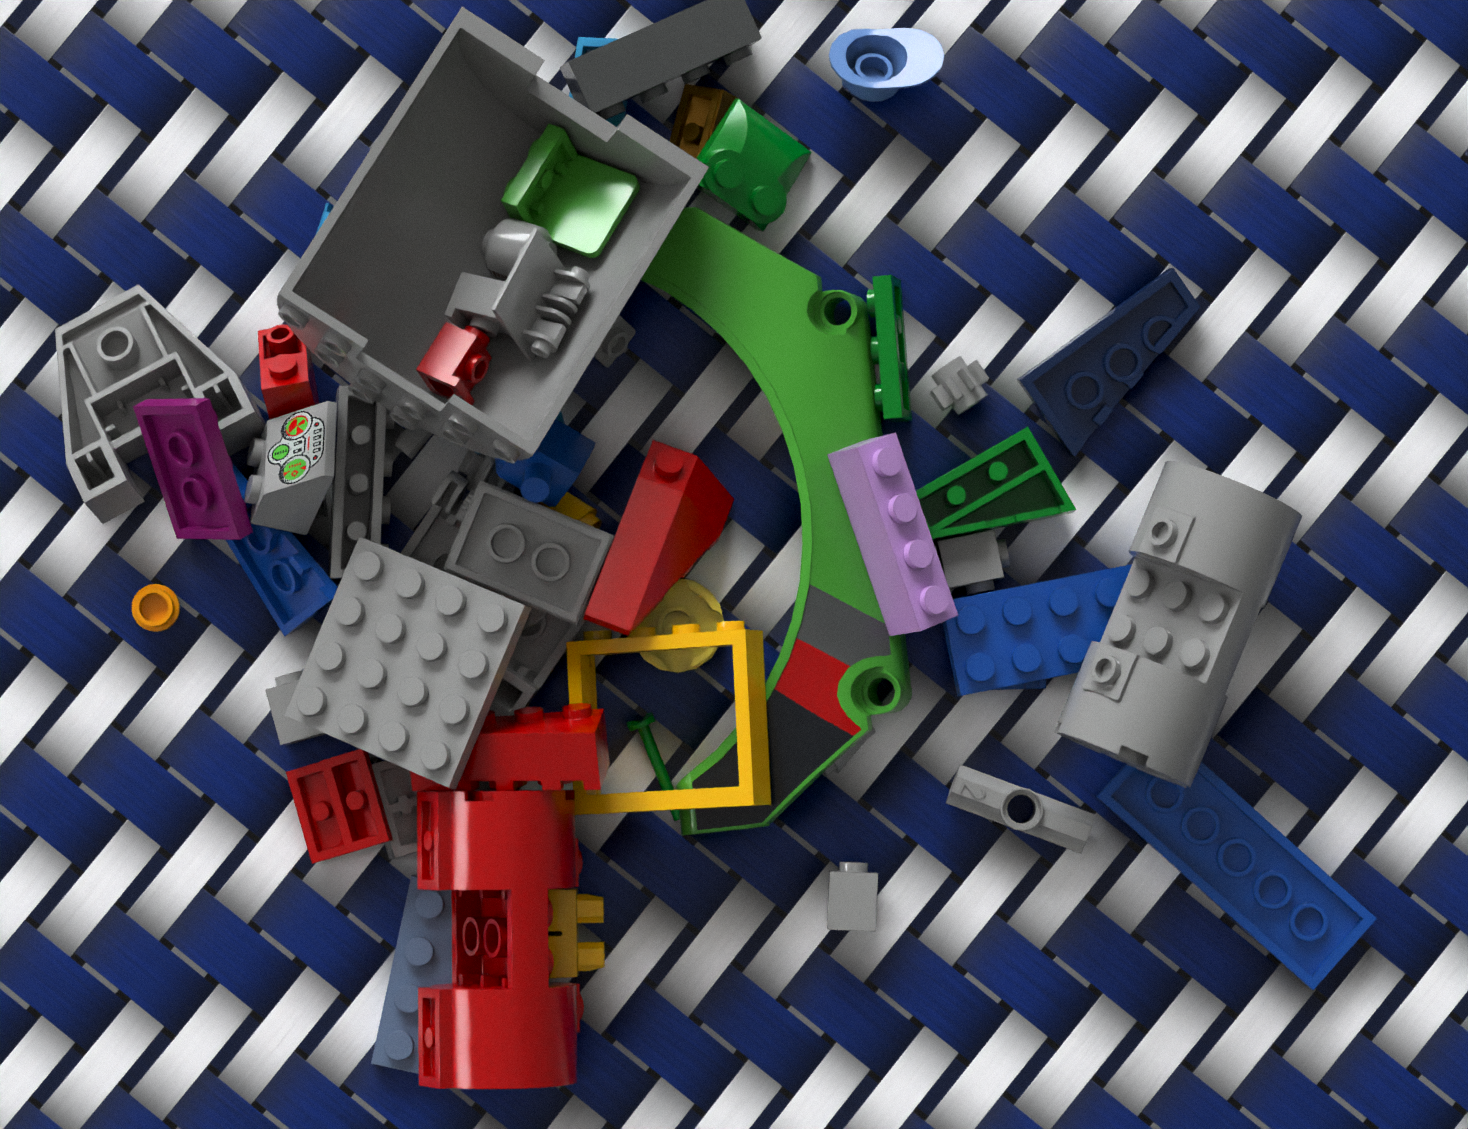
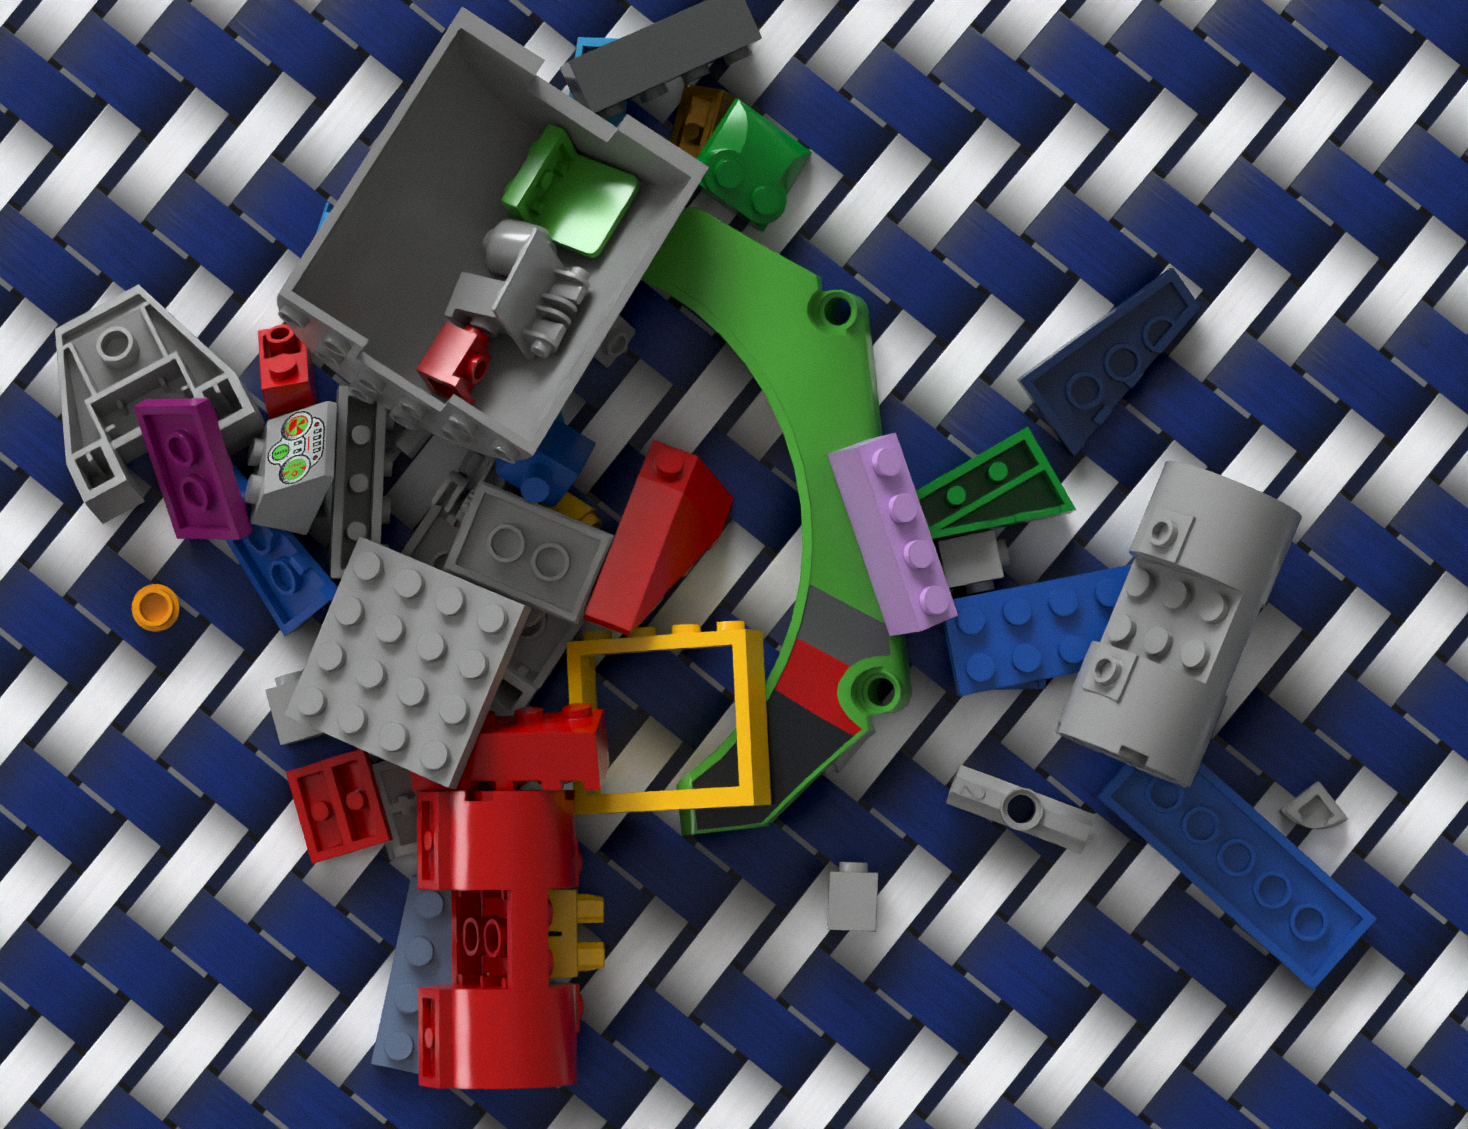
green piece [626,712,680,821] -> none
light yellow tile [637,579,724,673] -> none
medium blue piece [829,28,945,102] -> none
green plate [867,275,912,422] -> none
light grey gear [930,356,989,415] -> none
none -> light grey tile [1279,781,1348,829]

